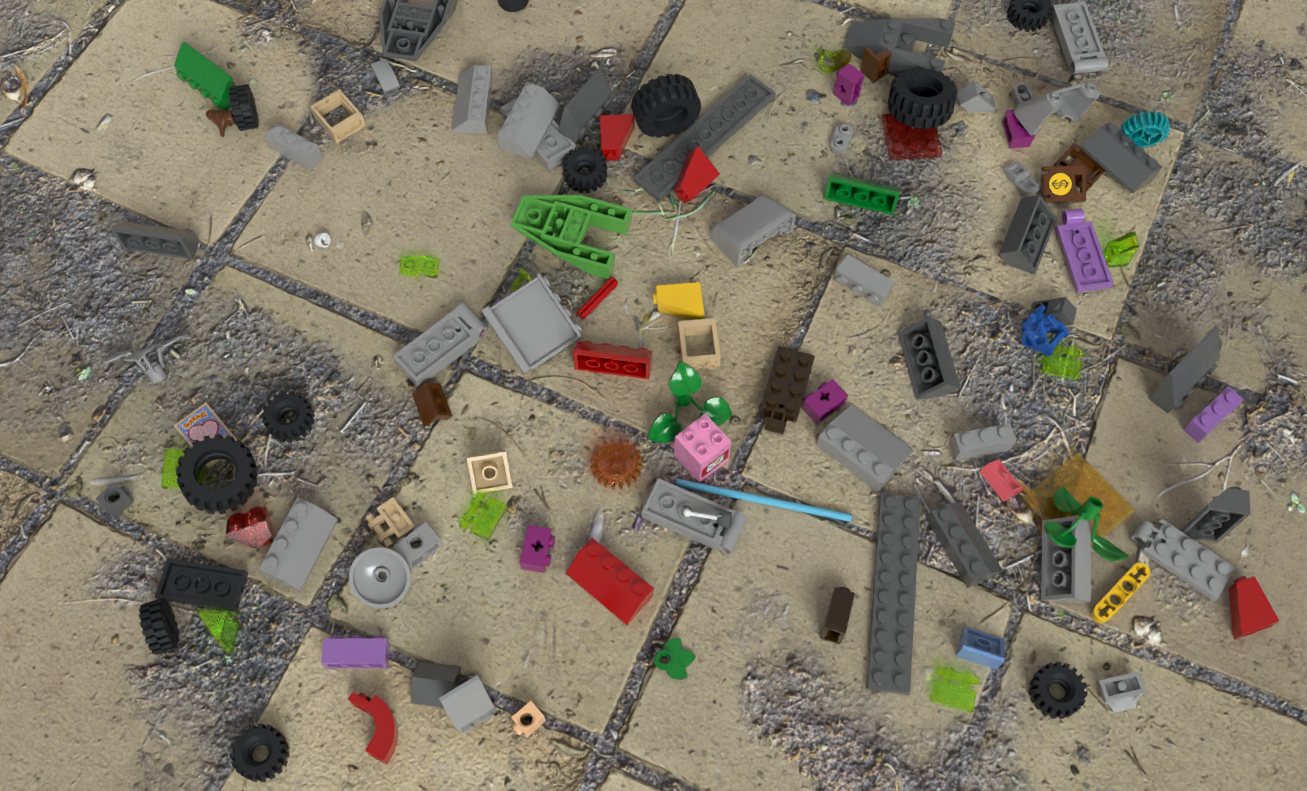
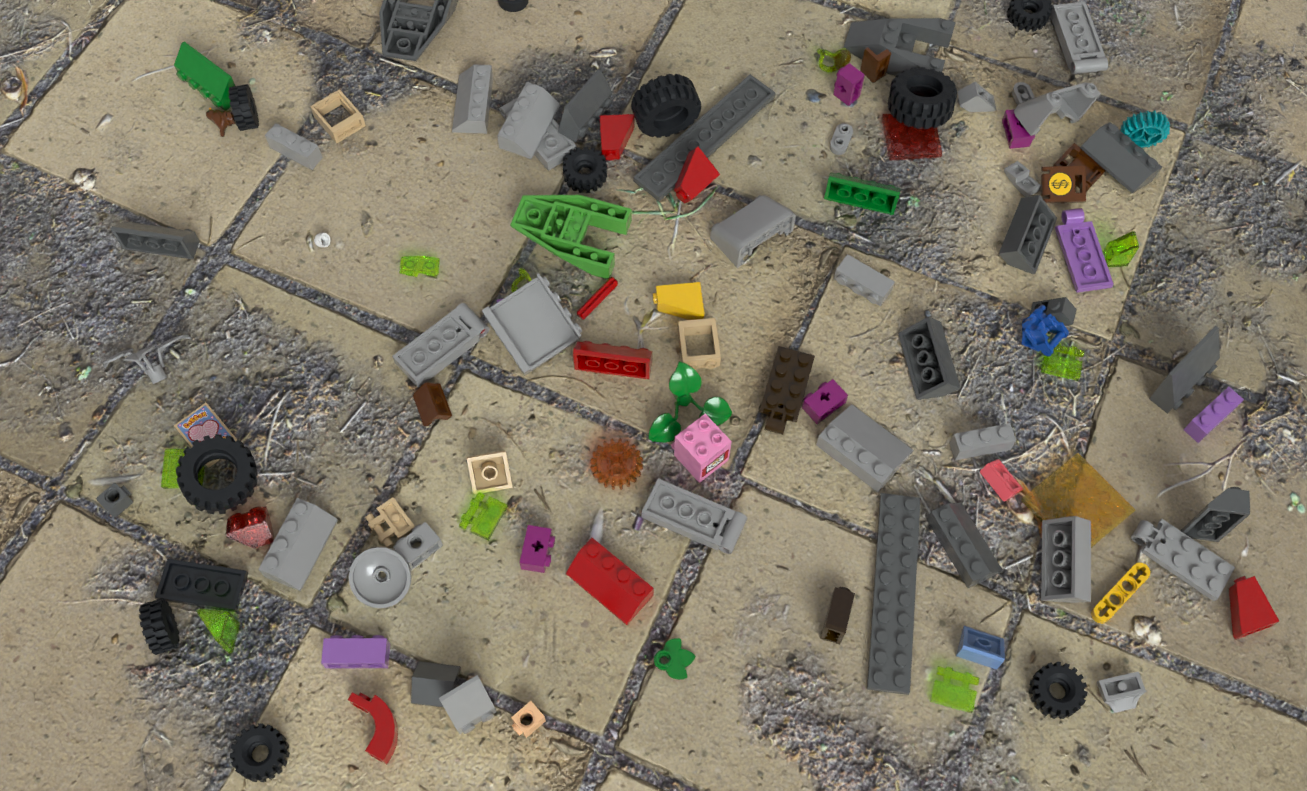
black tyre [262,391,315,443] -> none
light grey slope [371,59,400,94] -> none
medium azure piece [676,479,852,522] -> none
hinge [683,509,732,528] -> none
green plant [1044,486,1129,561] -> none

